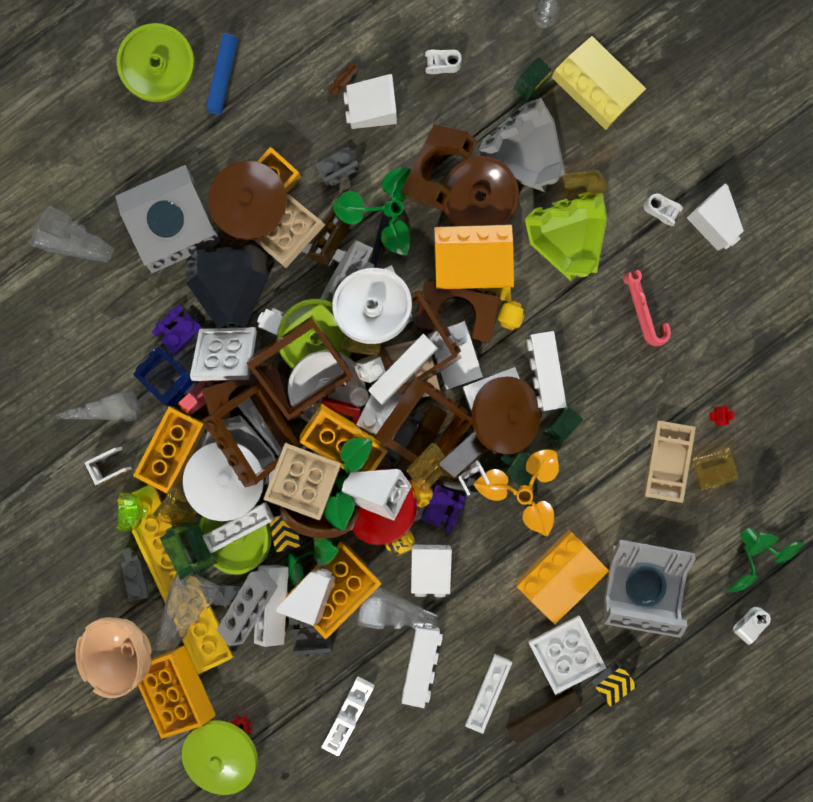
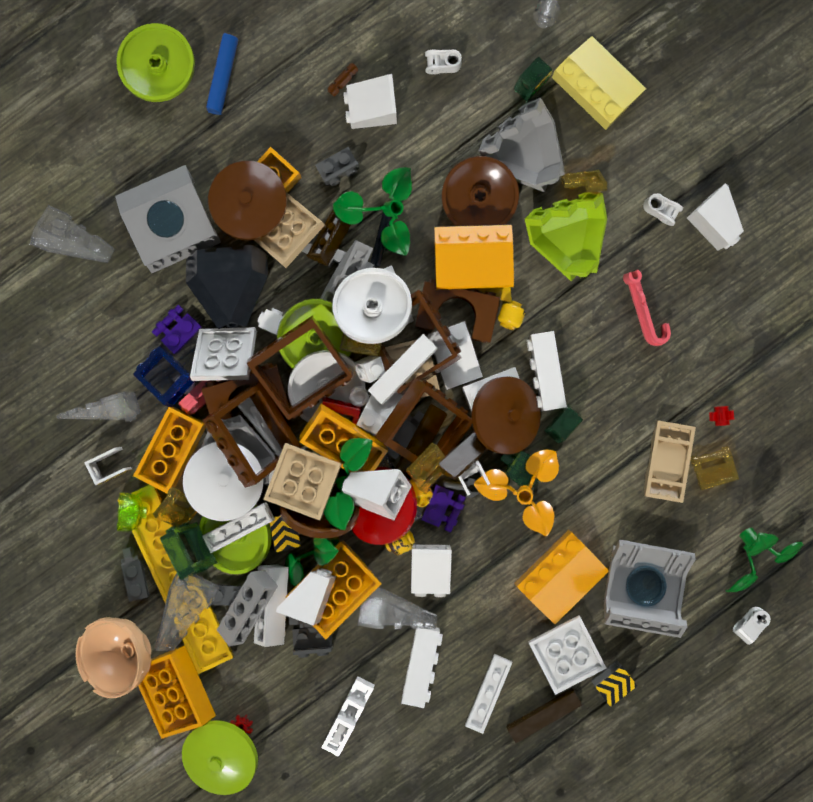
reddish brown arch [400,125,478,211] -> none

